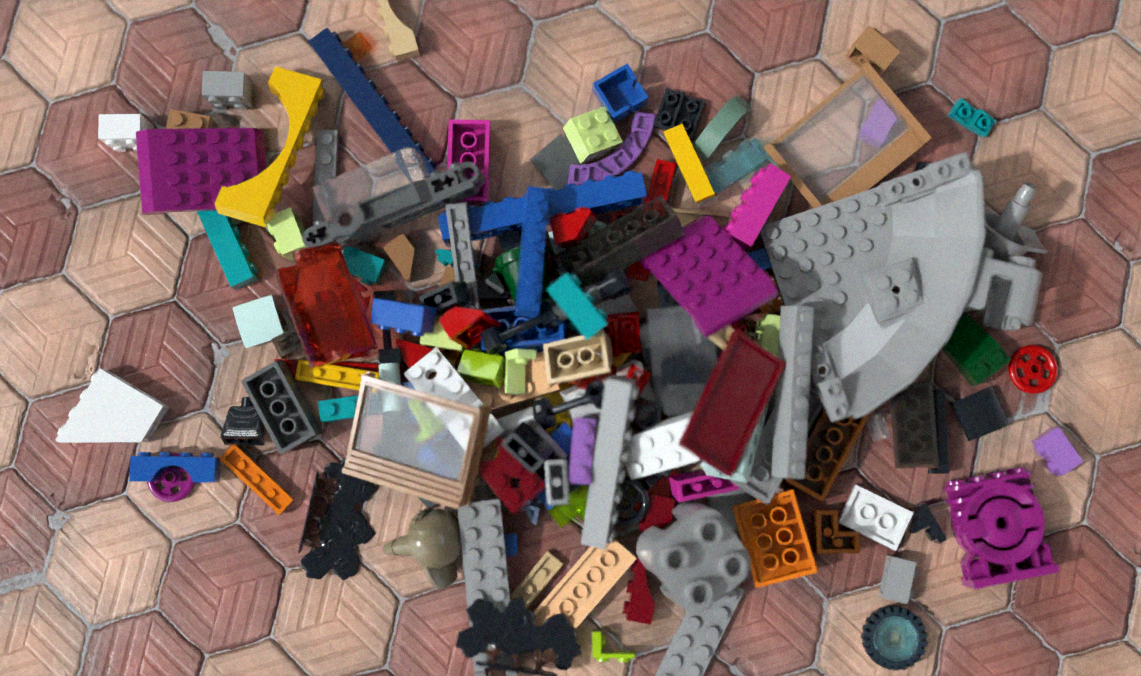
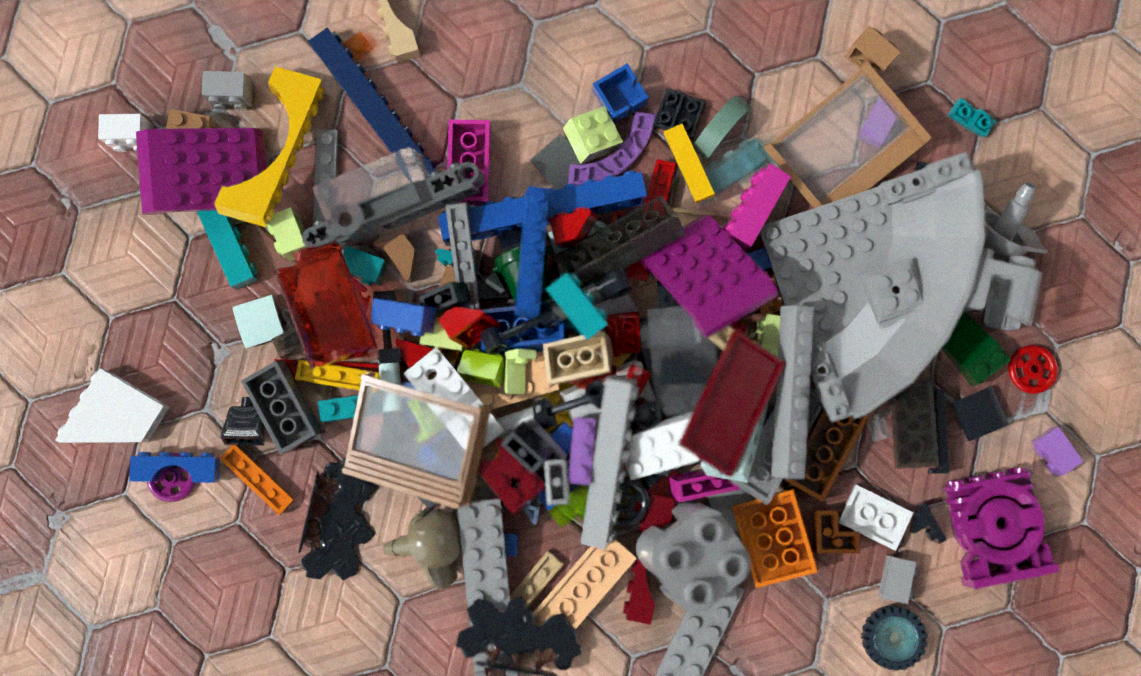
lime bracket [592,629,635,662] -> none

